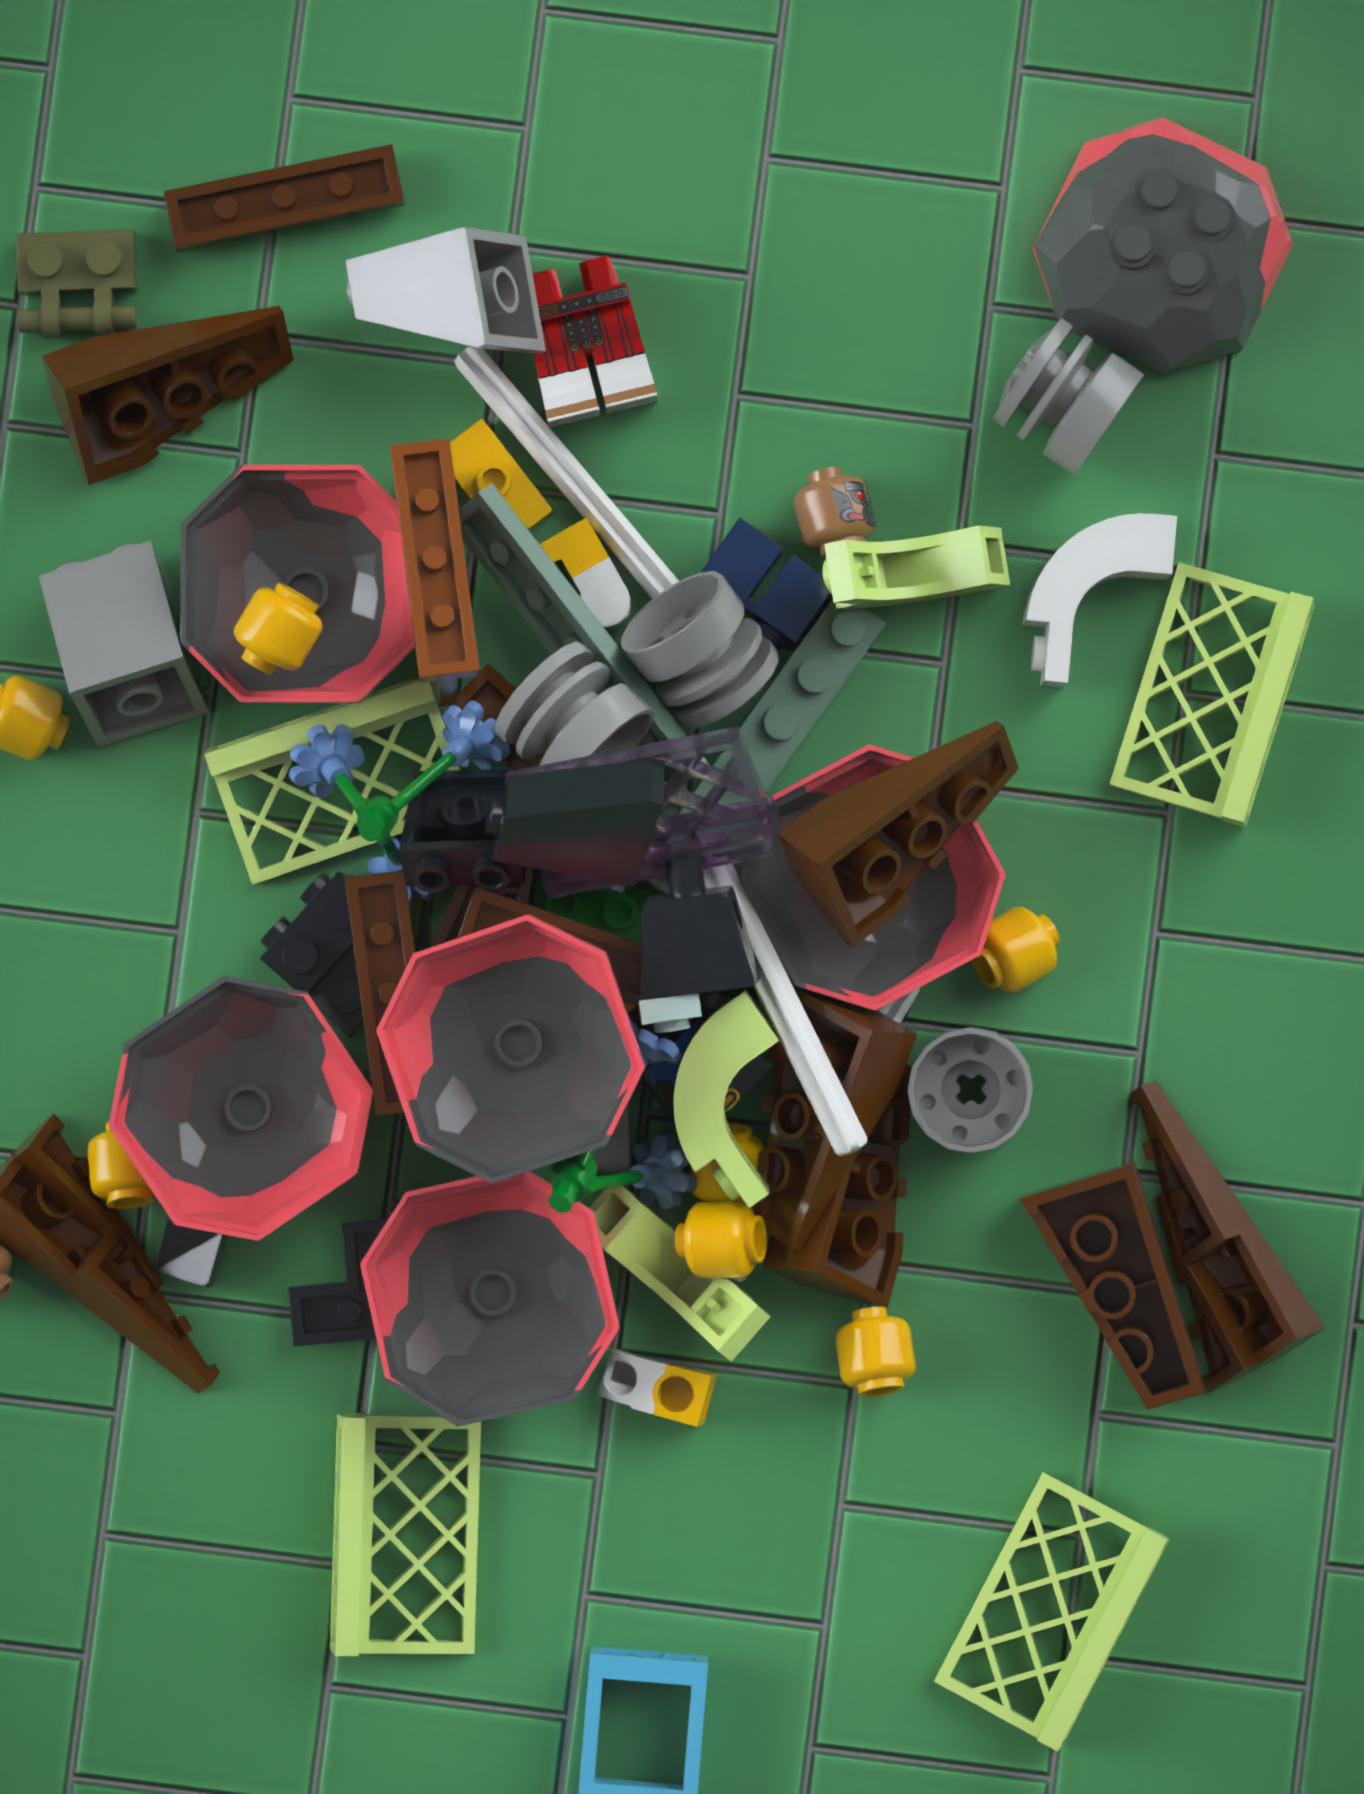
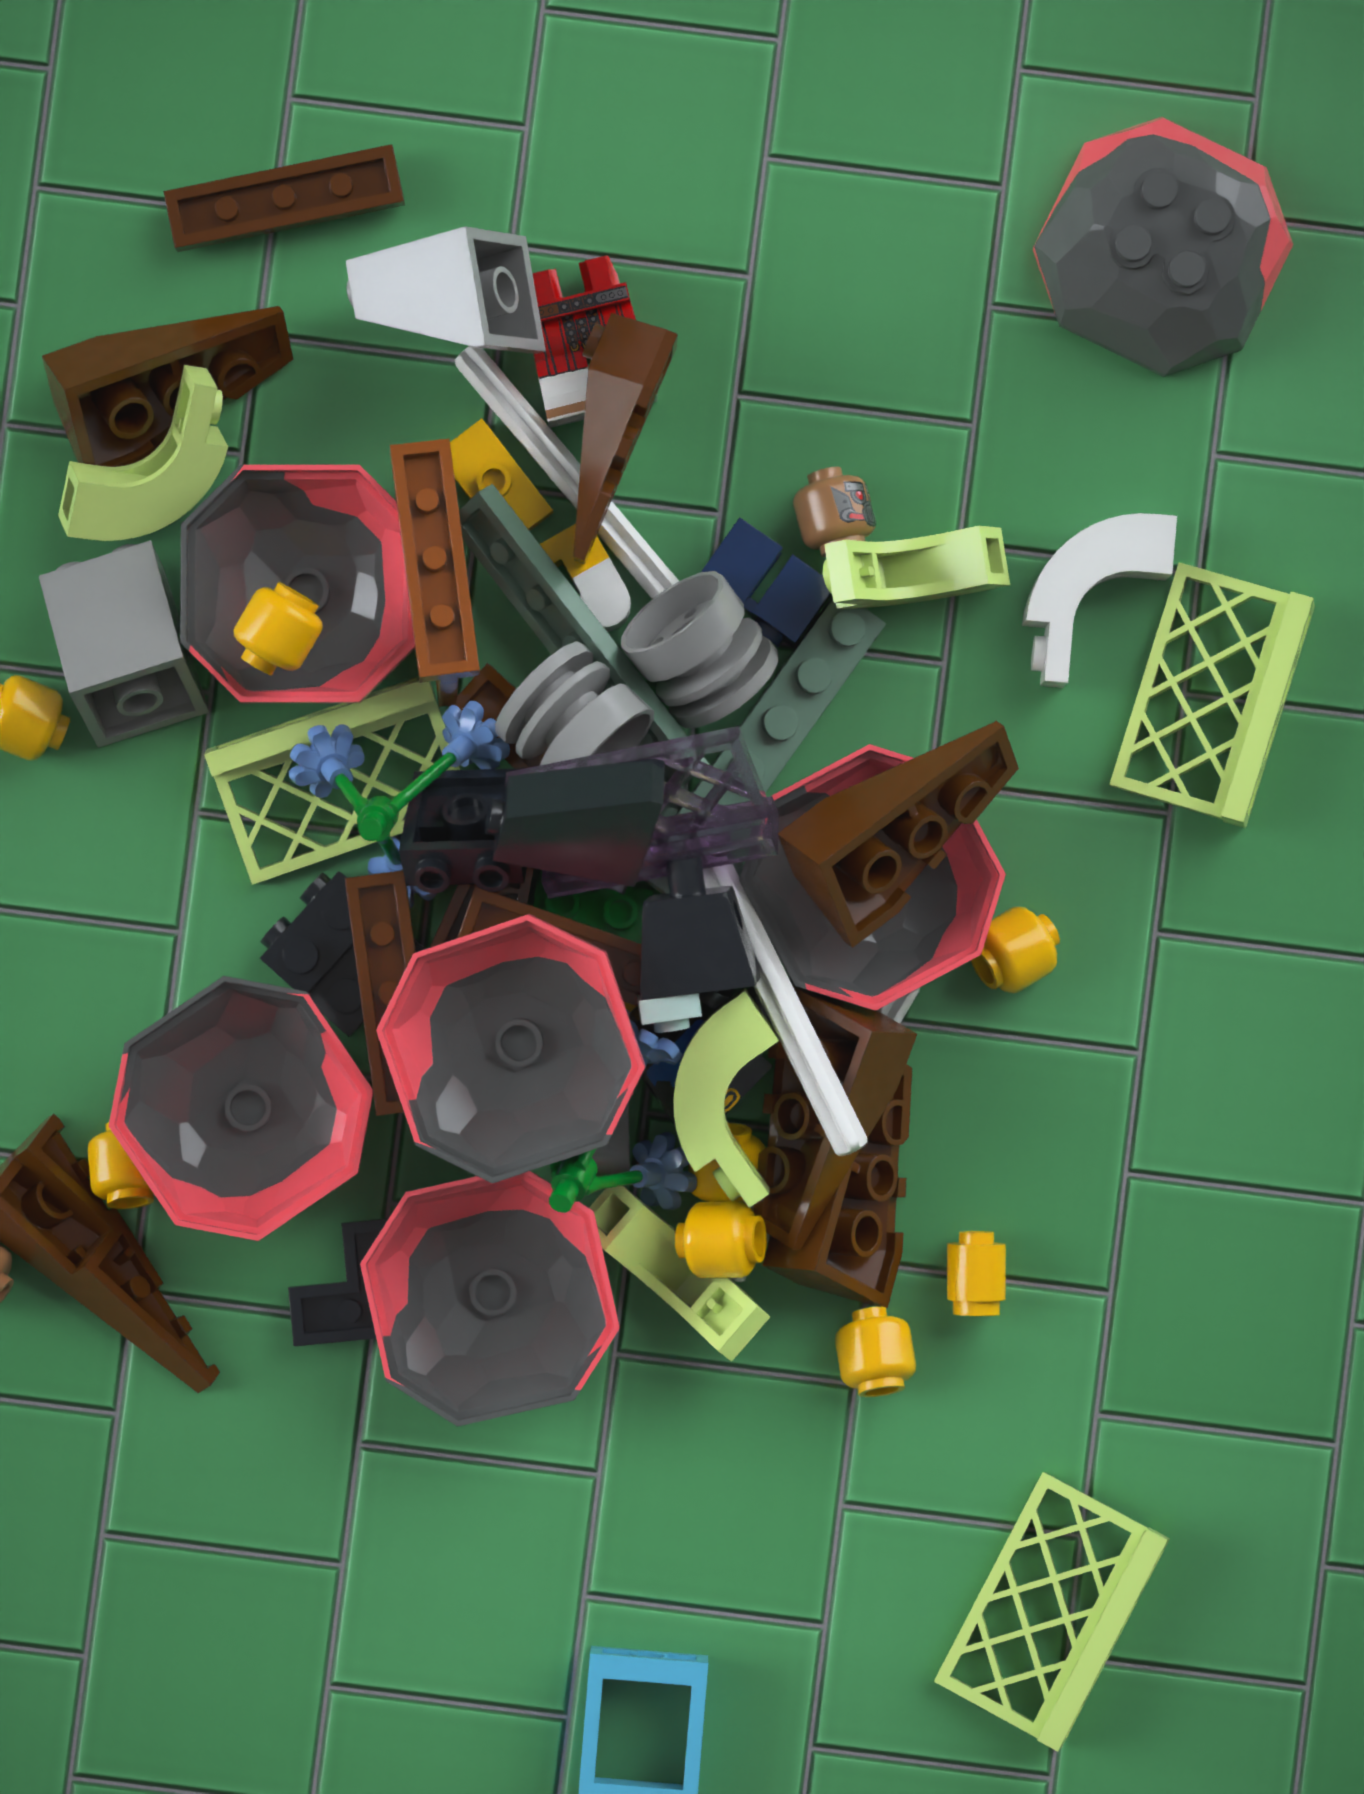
olive plate [16,229,138,338] -> none
black slope [156,1216,227,1288] -> none
yellowish green fence [330,1413,481,1656] -> none
leg [598,1349,718,1427] -> none
light grey wheel [908,1027,1034,1153] -> none
light grey wheel [992,318,1144,476] -> none
reddish brown wedge [1020,1161,1206,1410] -> none
reddish brown wedge [1129,1081,1326,1393] -> none
none -> yellowish green arch [58,365,228,541]
none -> reddish brown wedge [573,313,678,564]
none -> yellow brick [947,1231,1006,1316]

